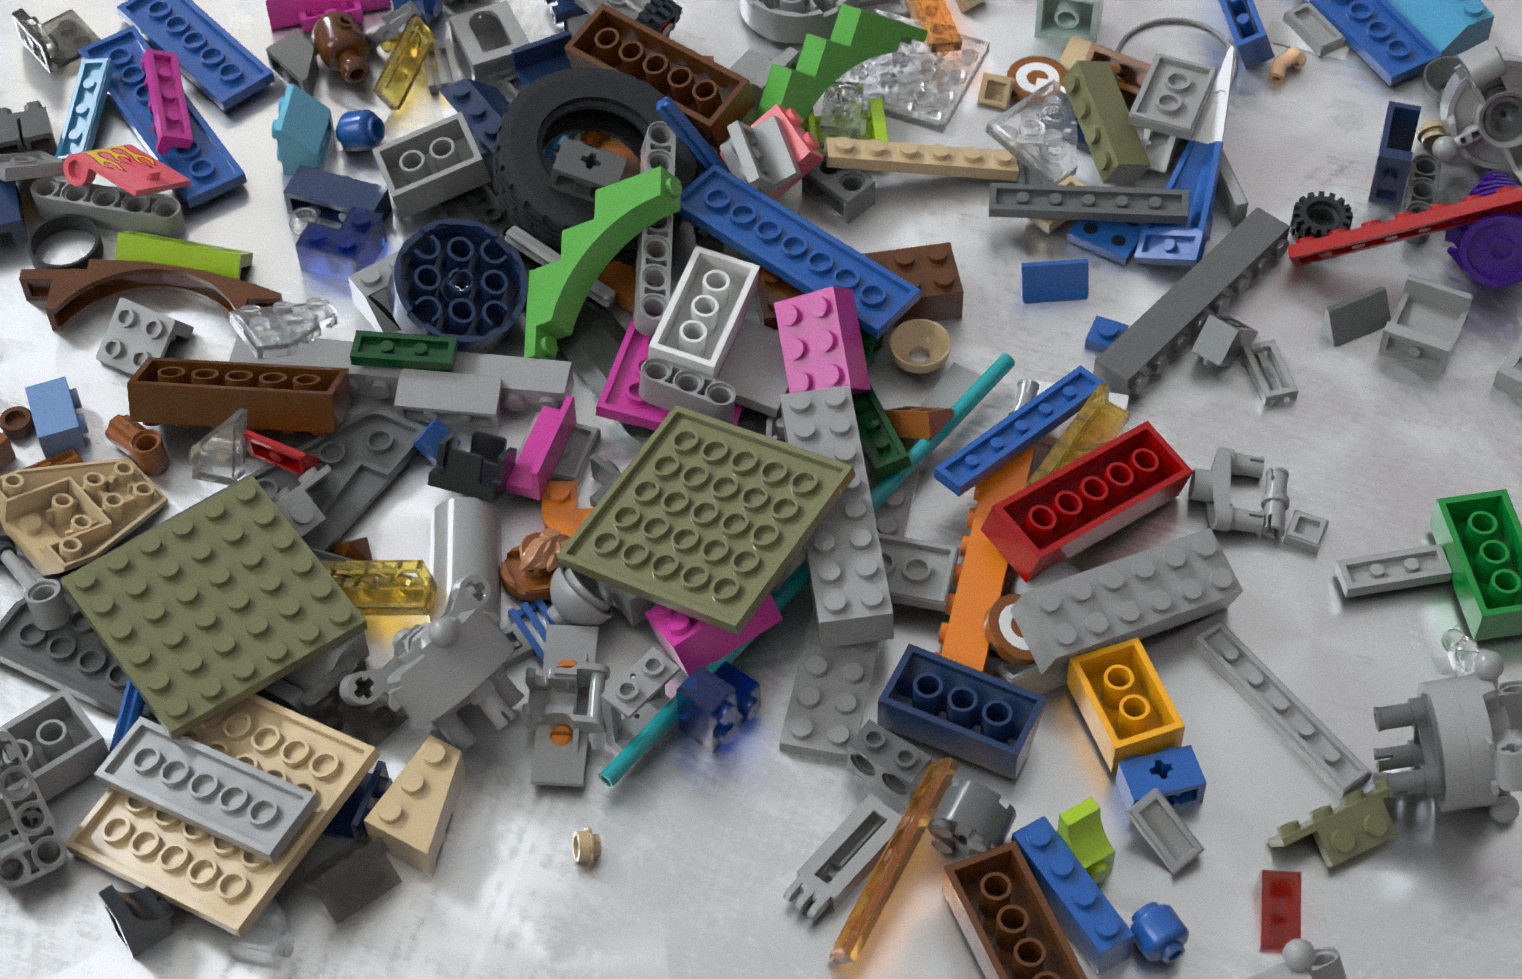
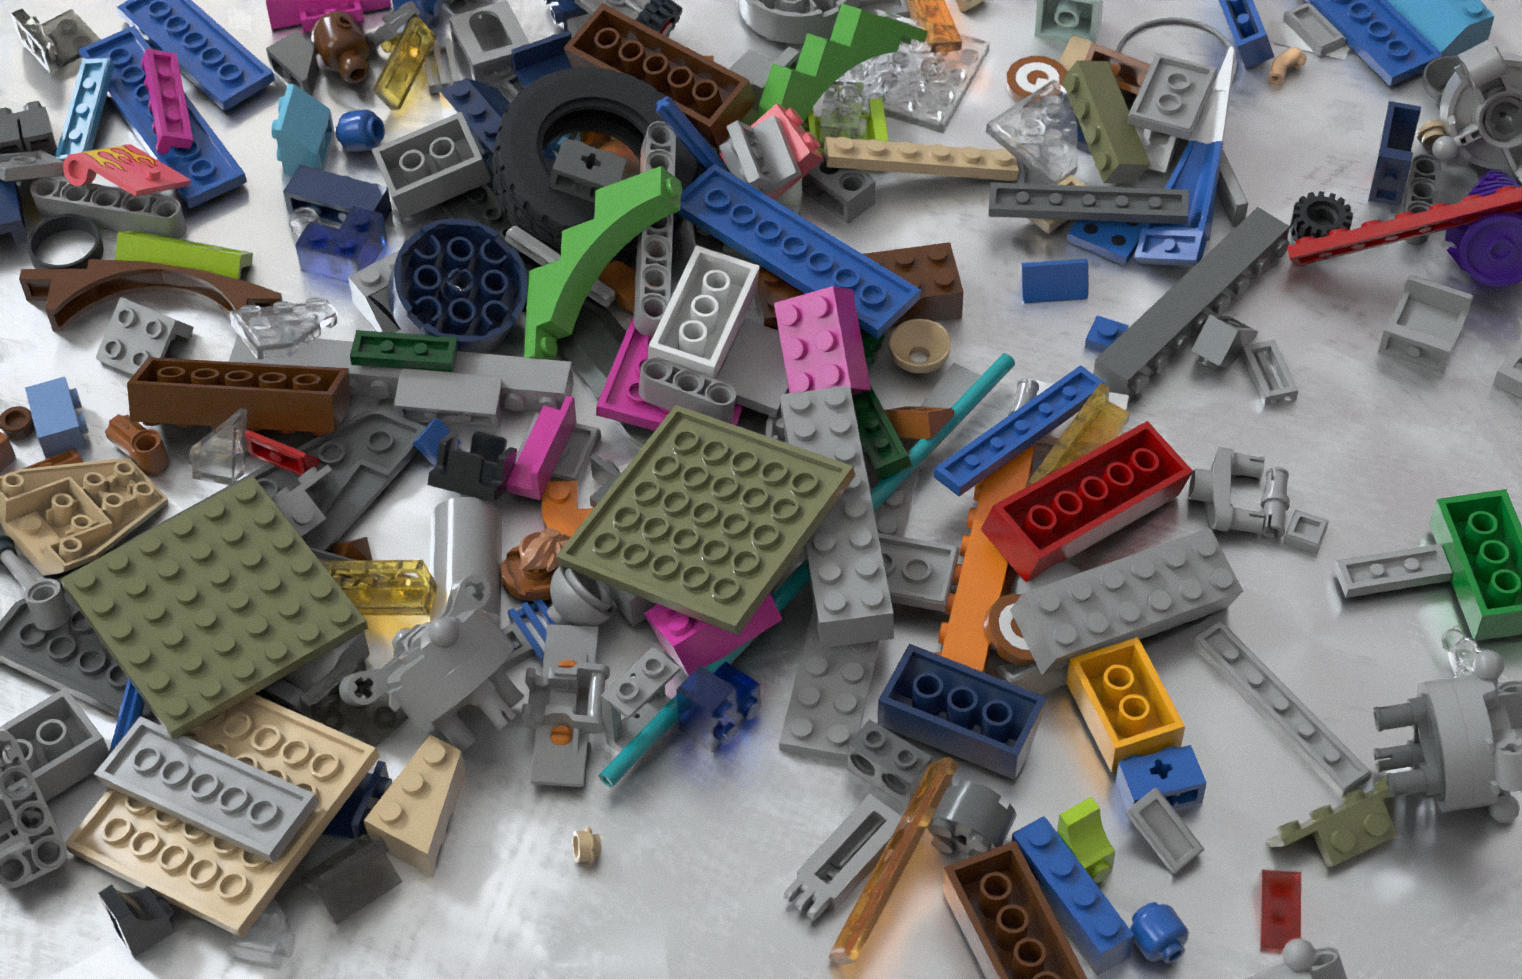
tan slope [977,72,1015,110] -> none
dark grey slope [1321,286,1391,347] -> none

